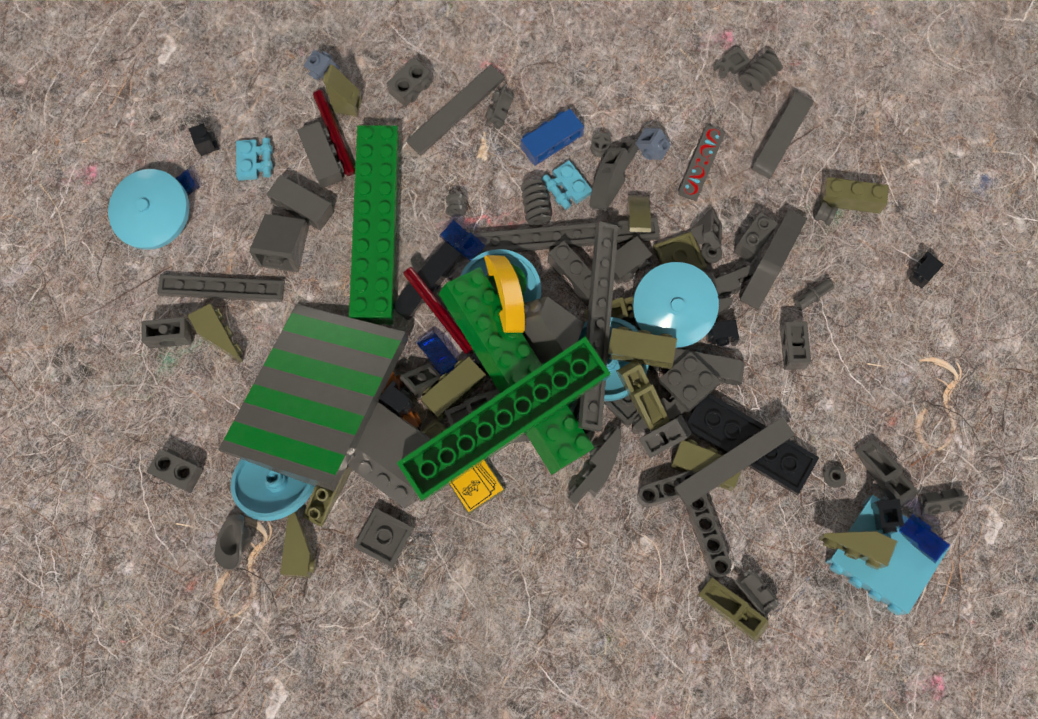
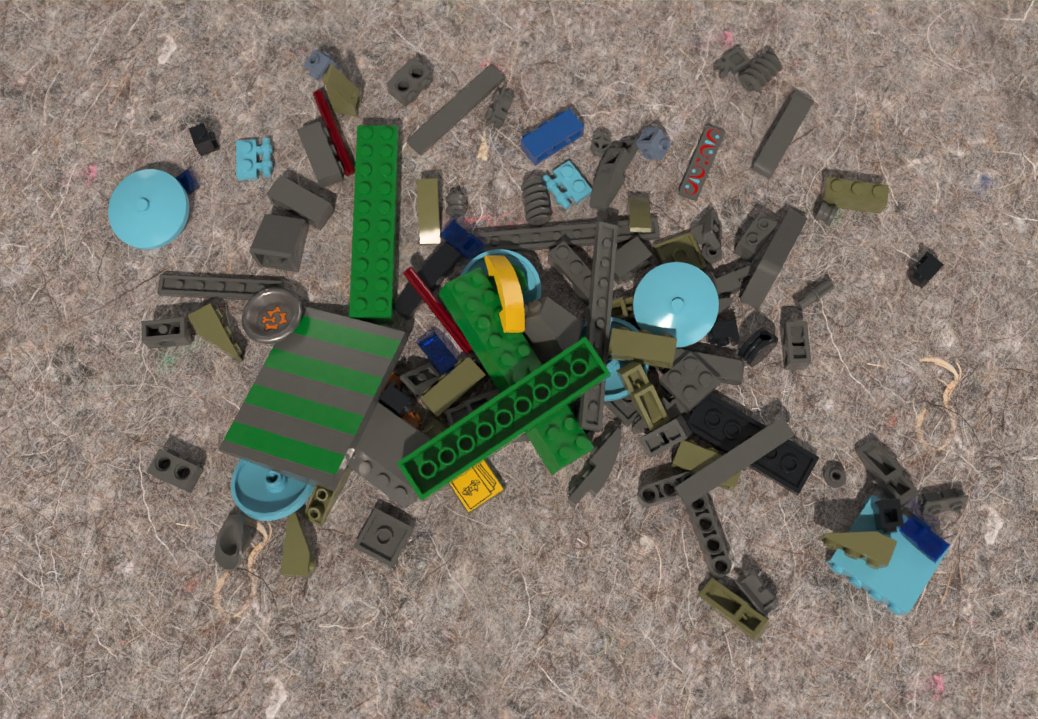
none -> flat silver piece [242,287,303,344]
none -> olive slope [417,178,441,246]
none -> black head [738,327,778,367]

